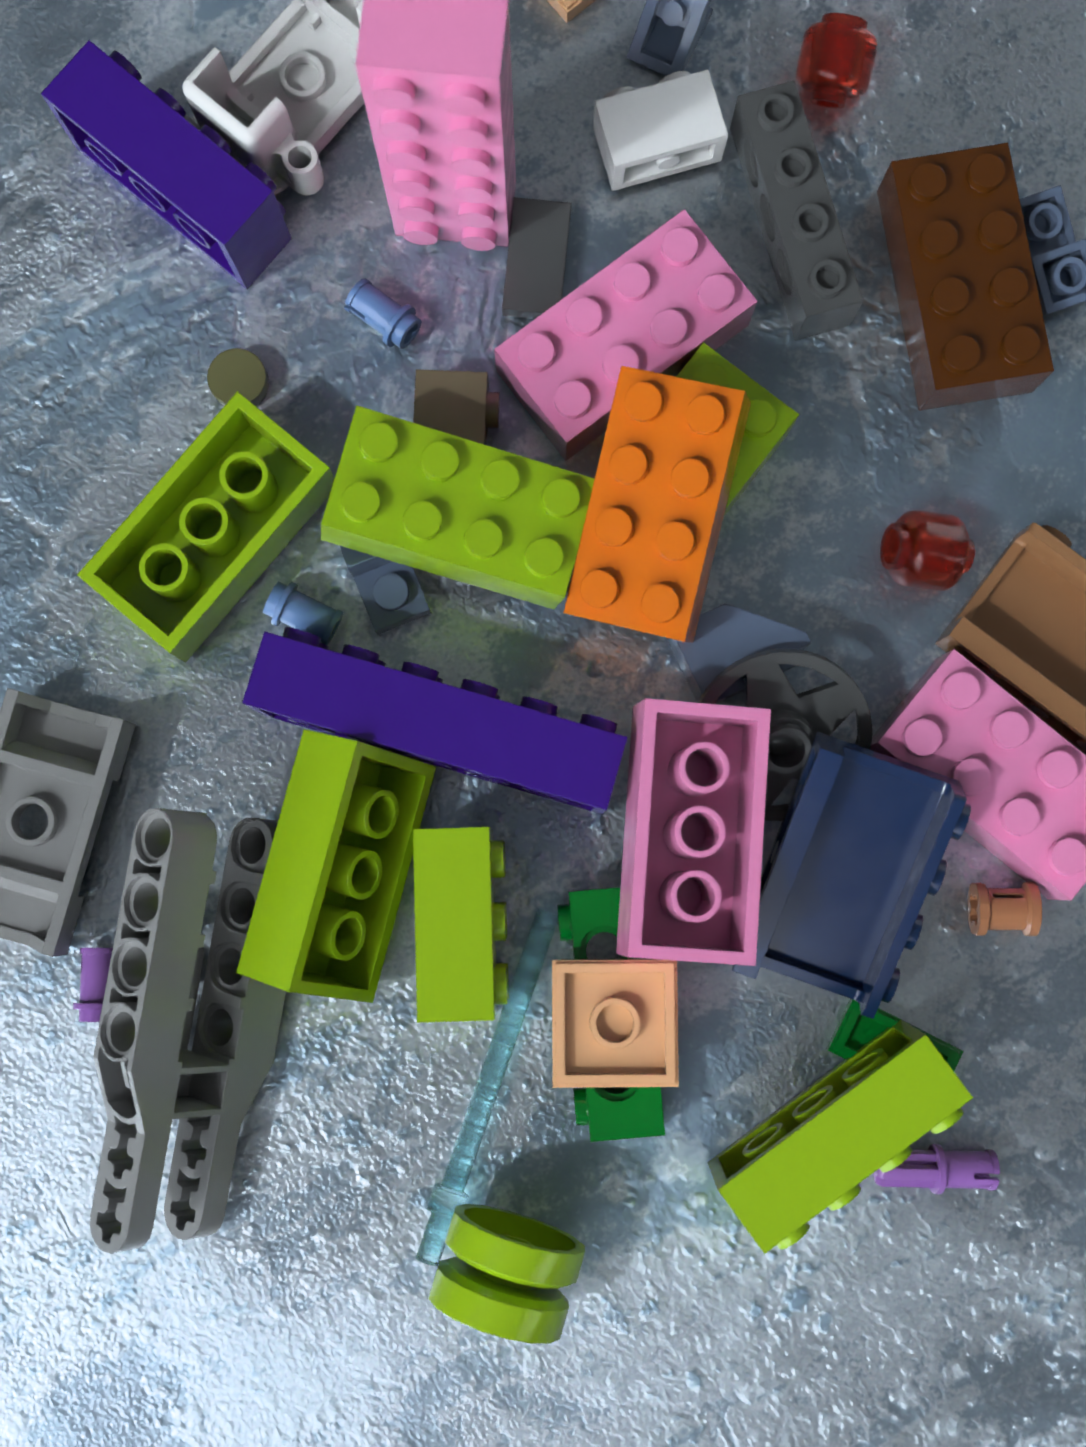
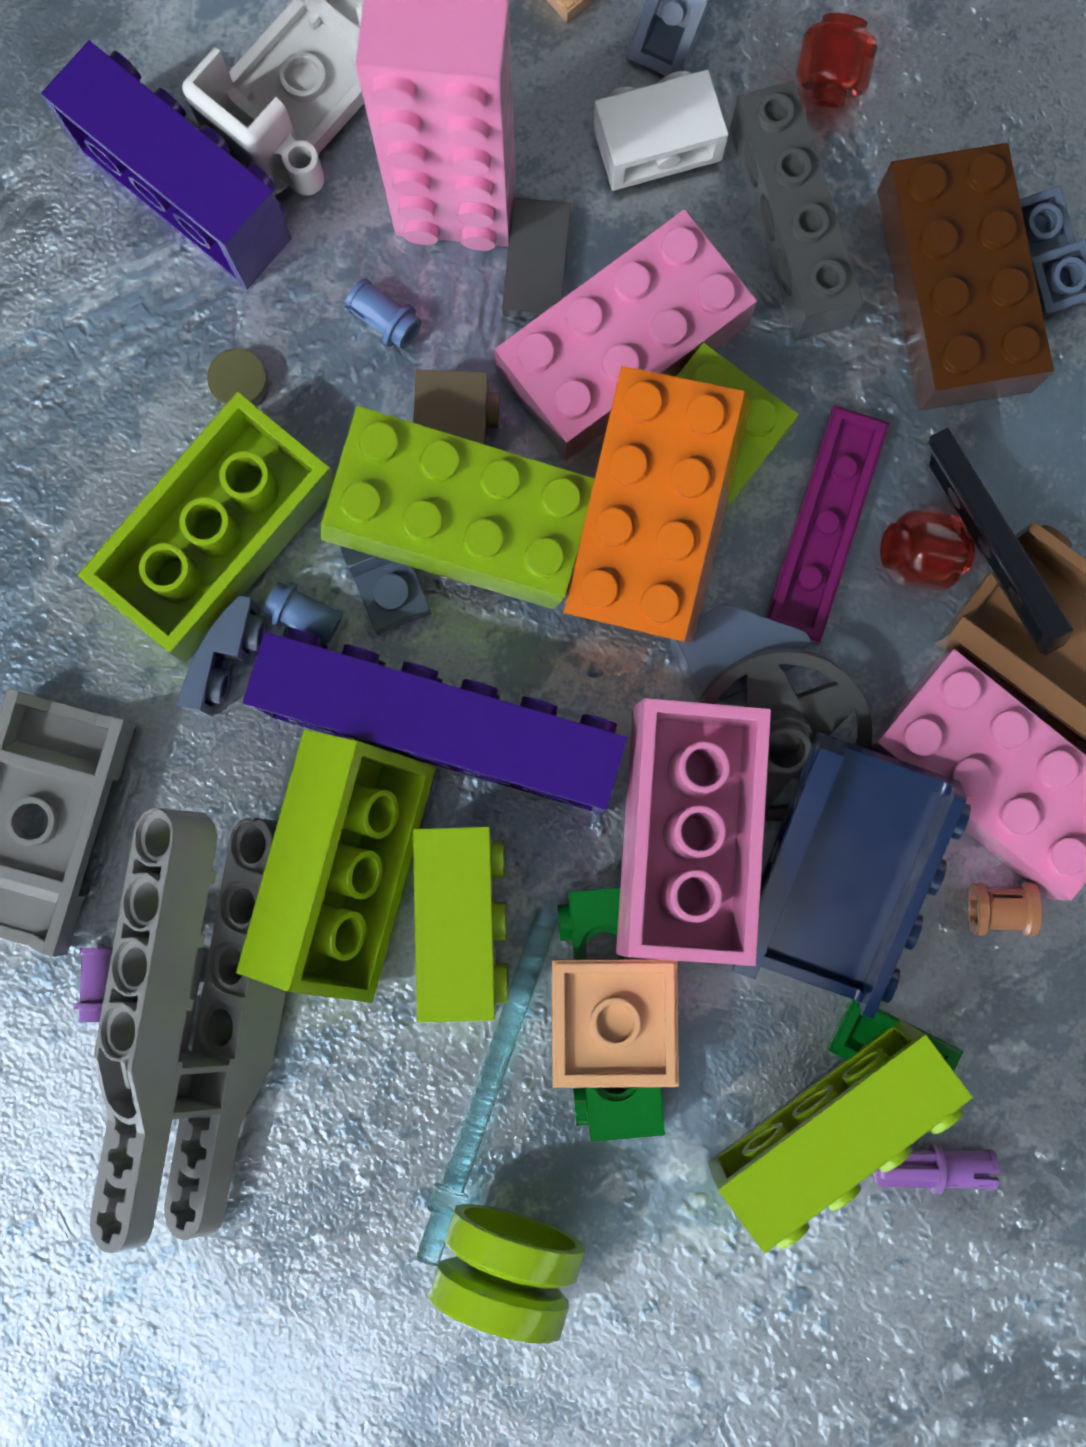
none -> sand blue slope [177,595,266,717]
none -> magenta tile [765,405,890,645]
none -> black tile [924,427,1073,655]

